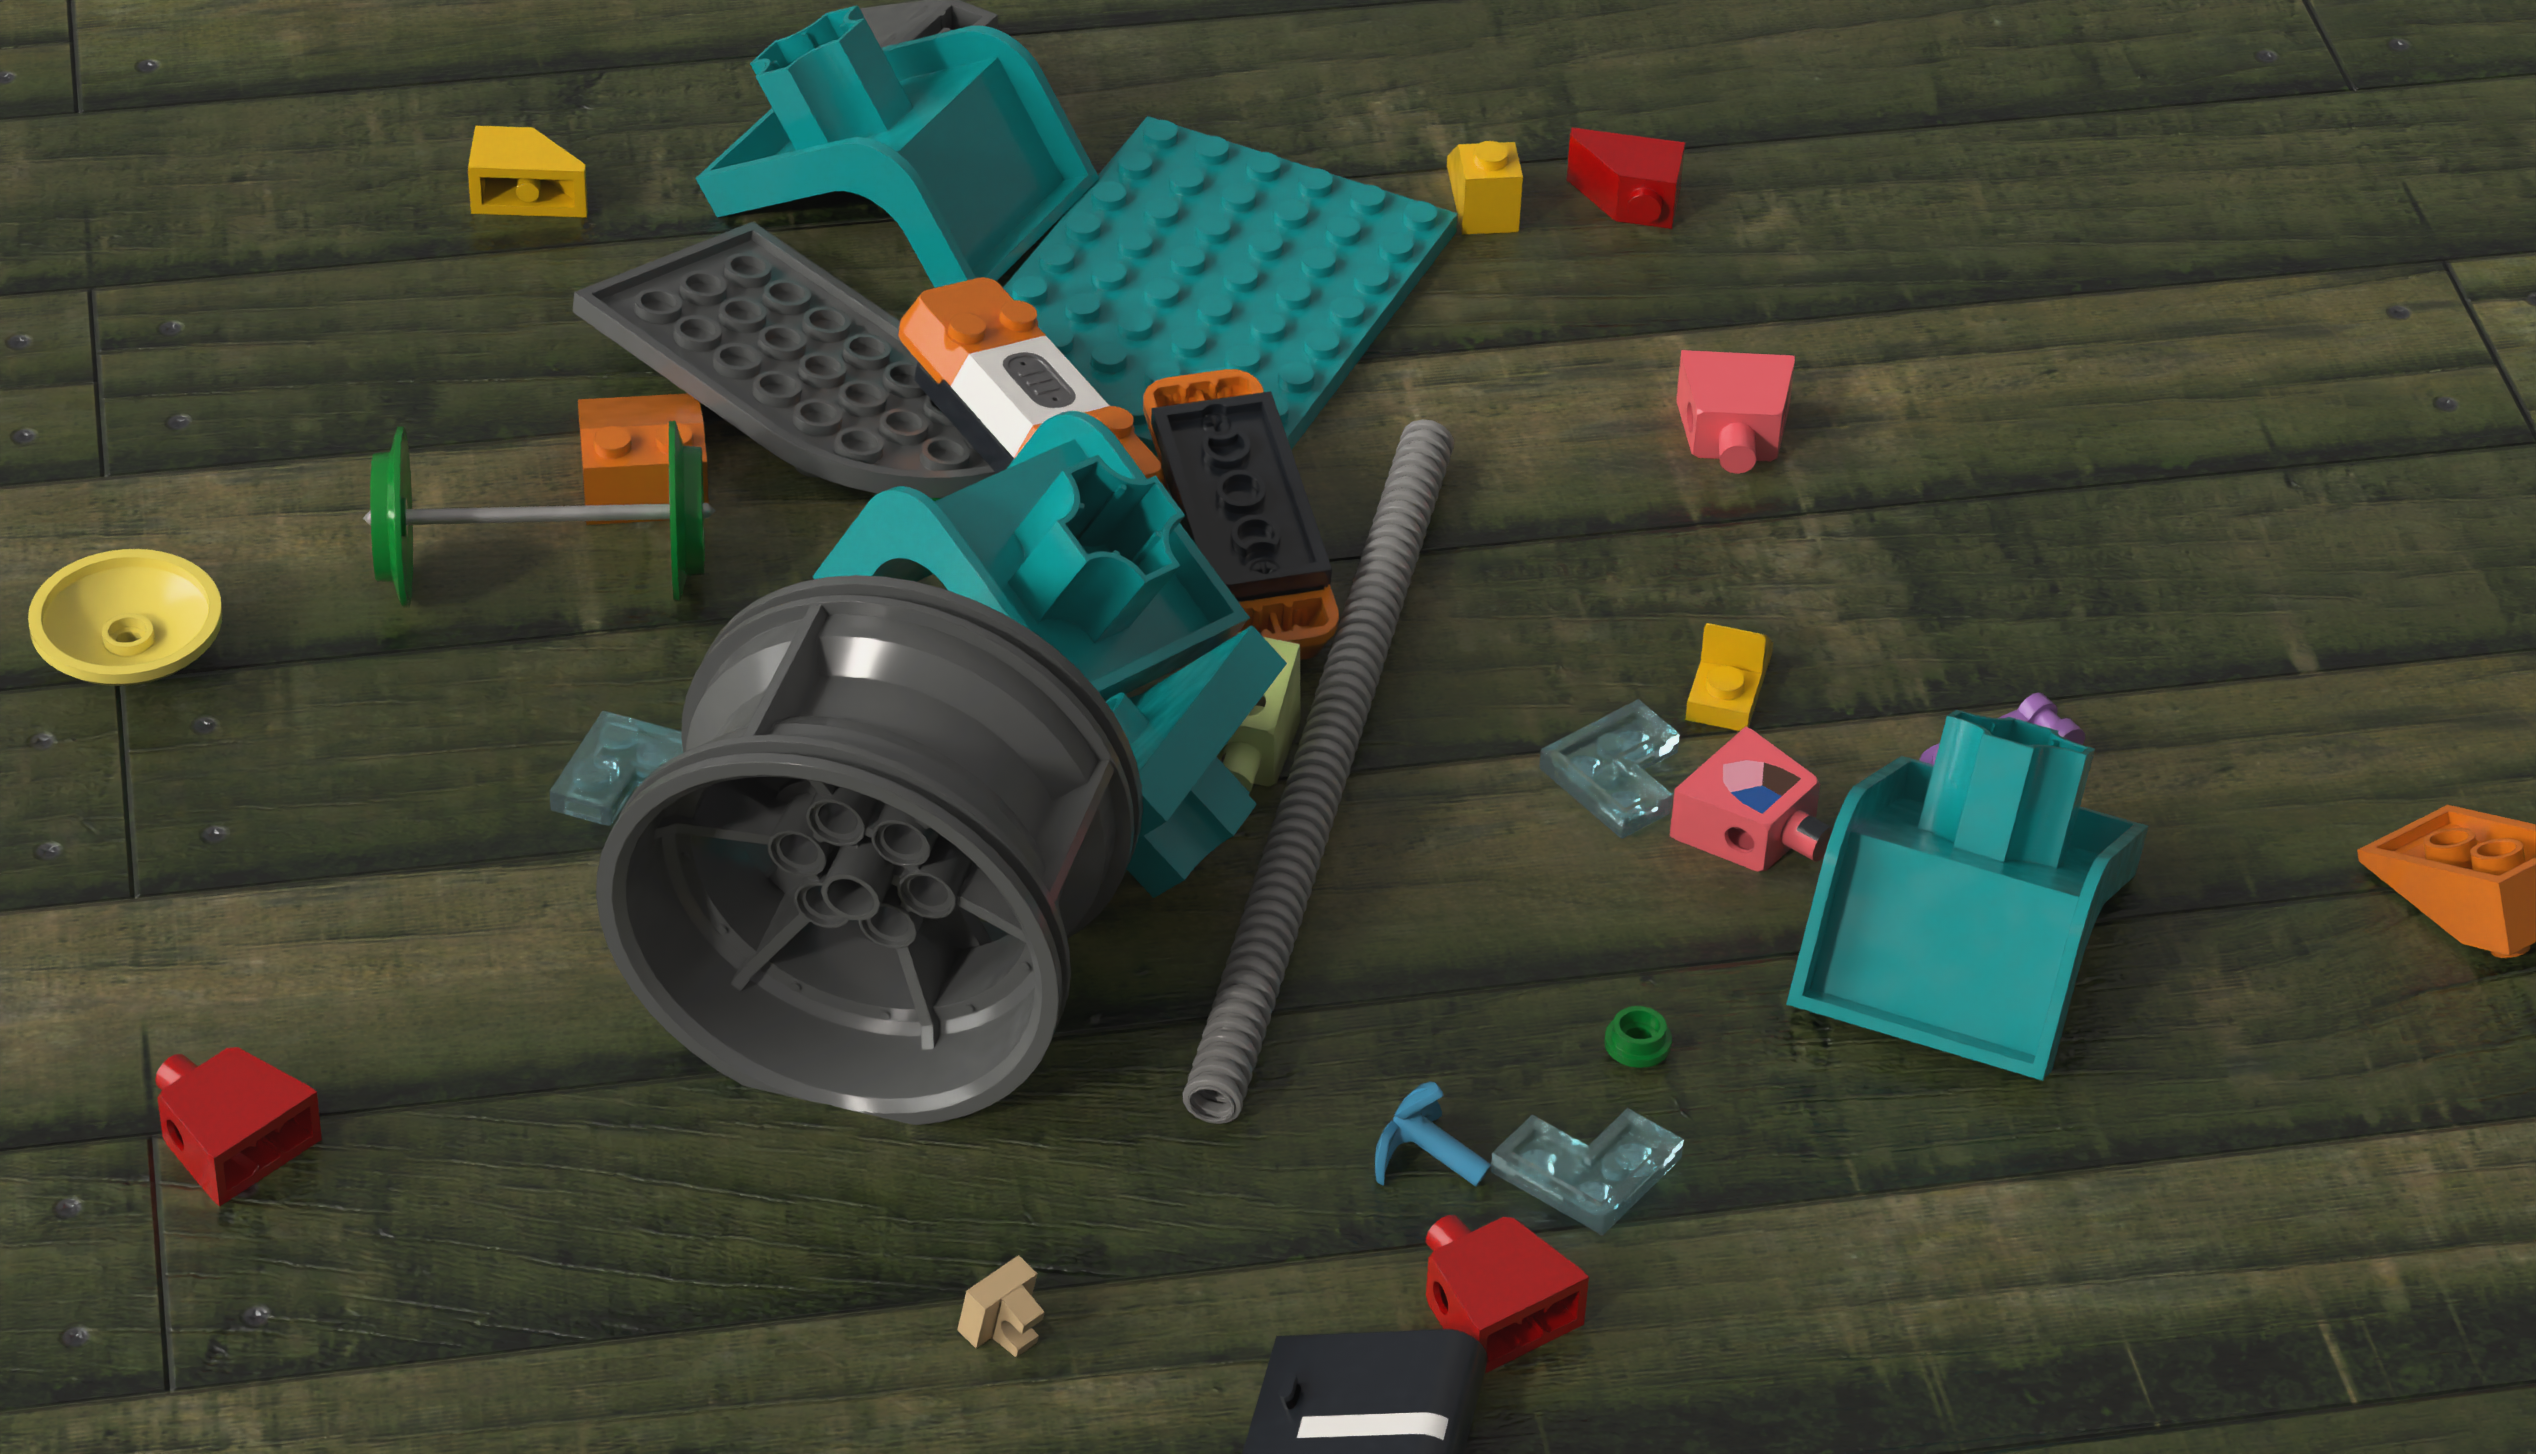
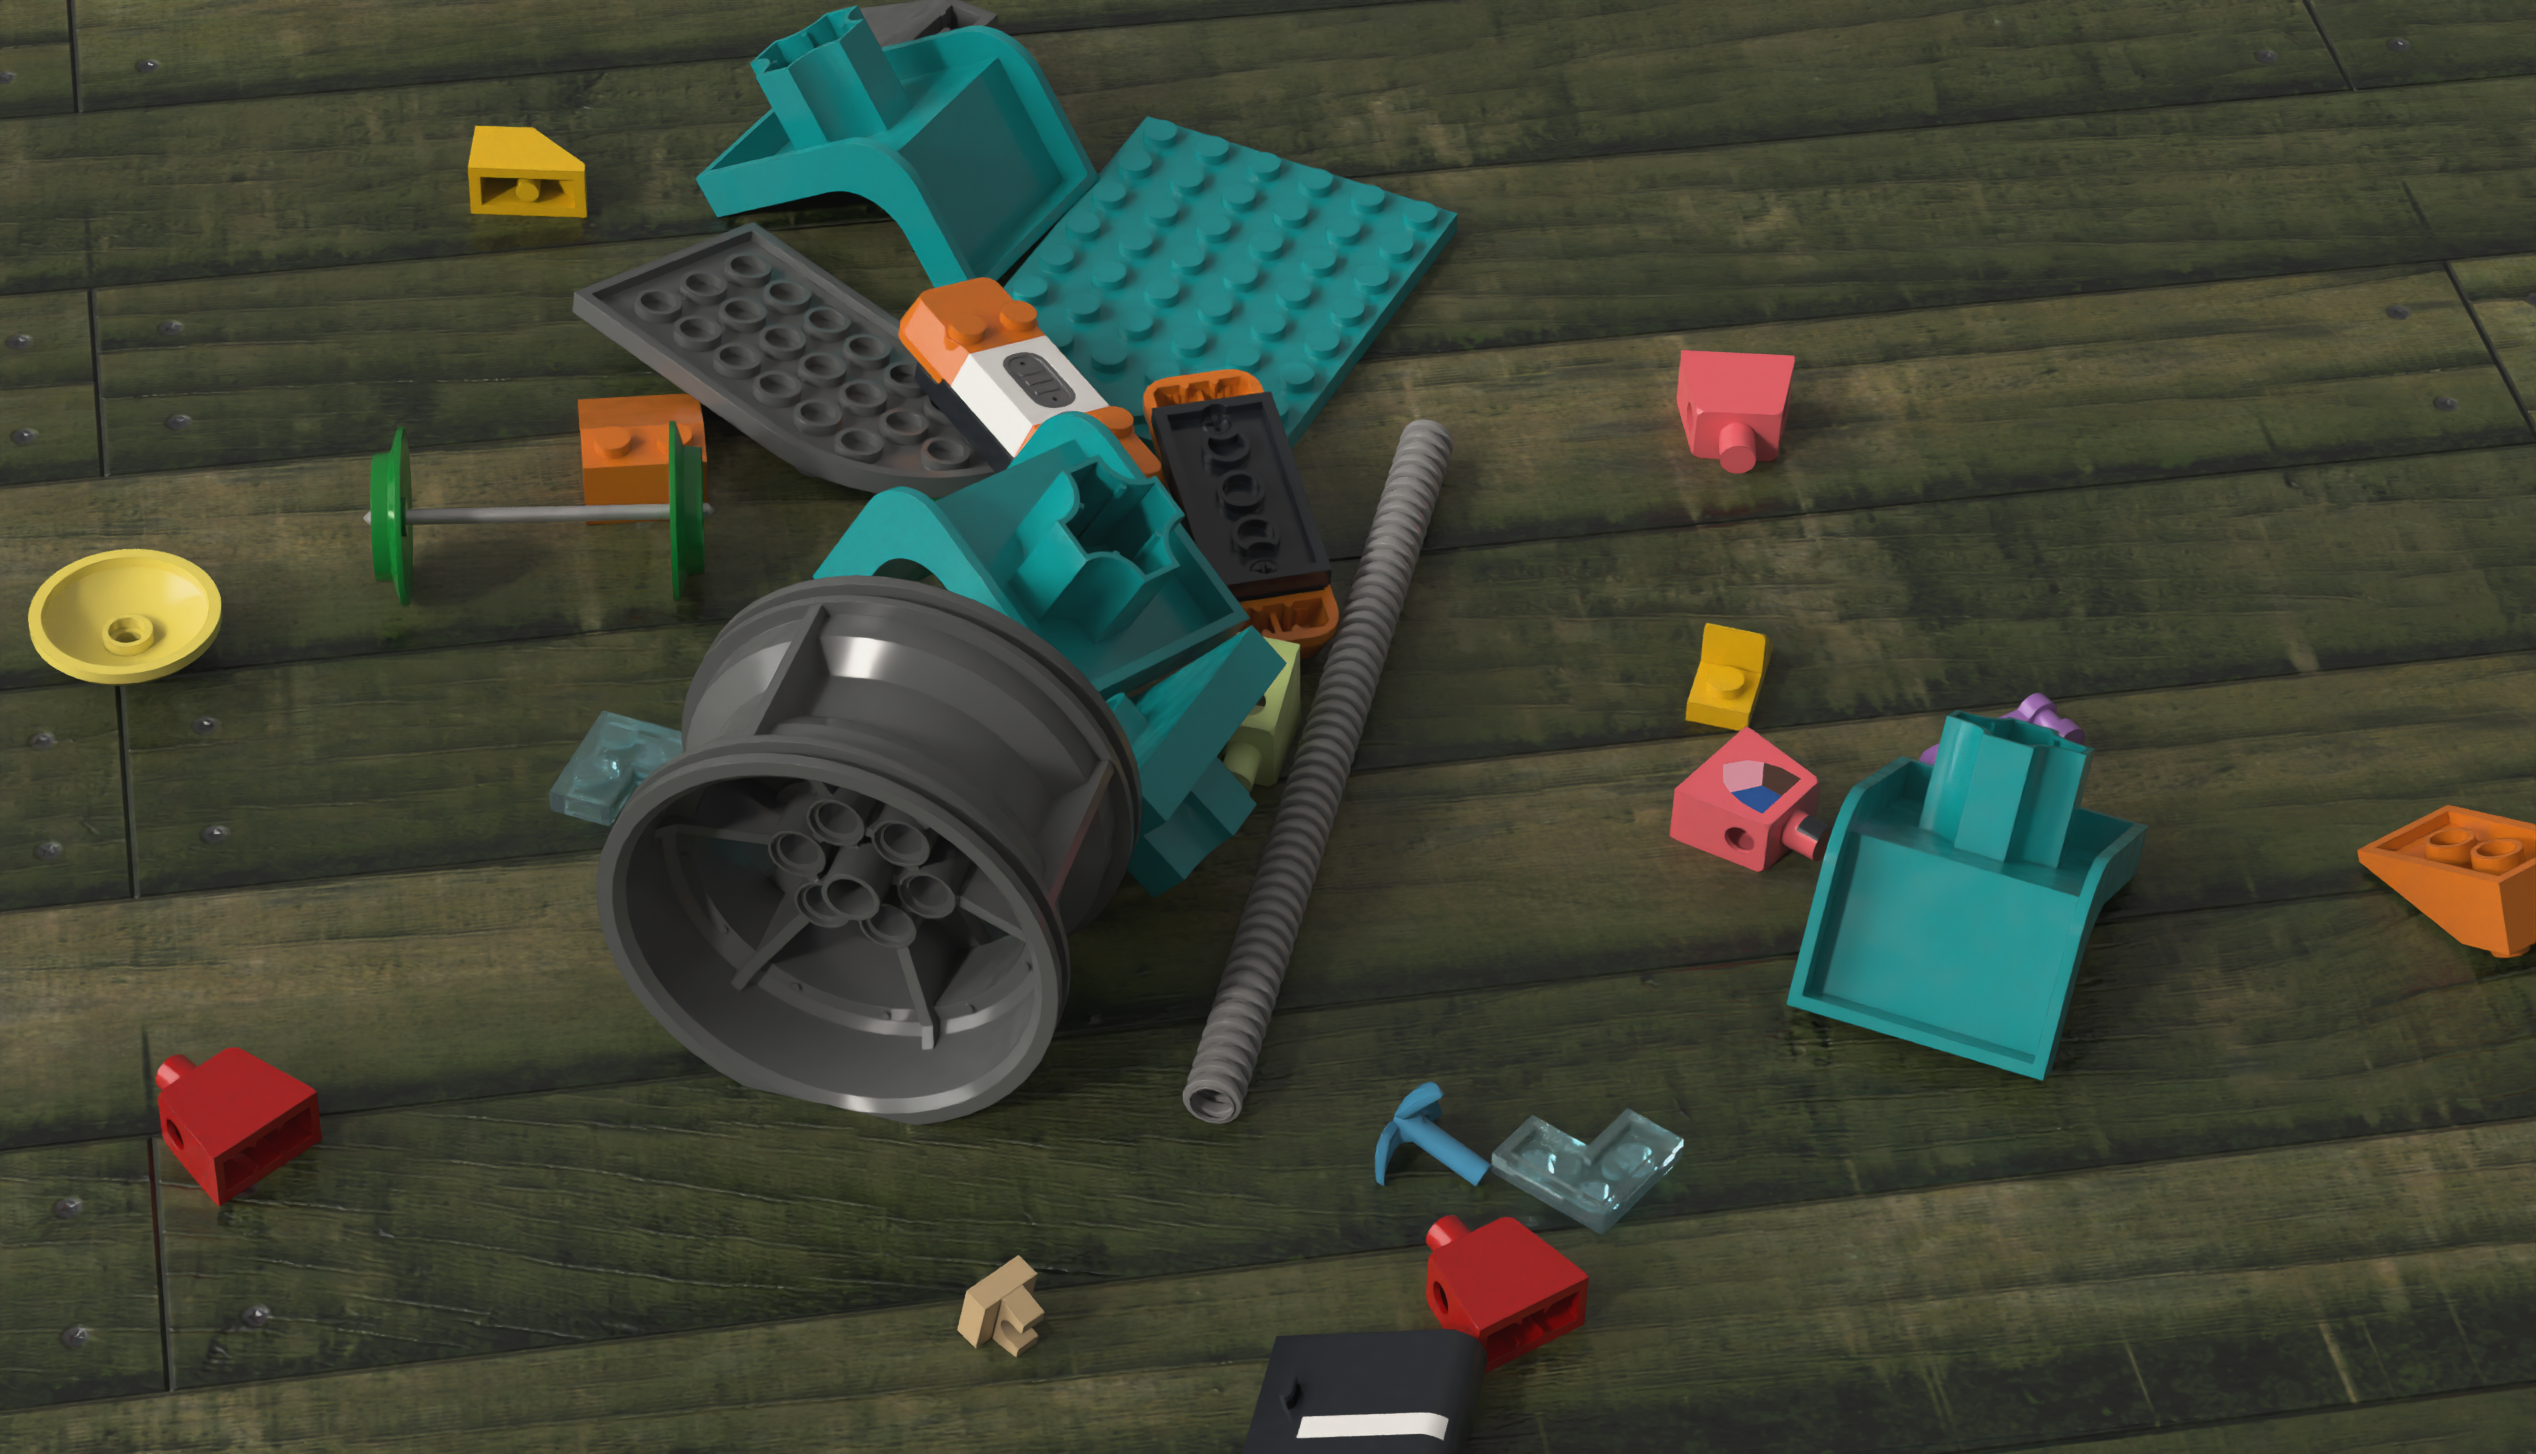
yellow slope [1447,141,1523,235] -> none
clear light blue plate [1539,699,1680,839] -> none
red slope [1566,127,1685,229] -> none
green plate [1604,1006,1672,1068] -> none

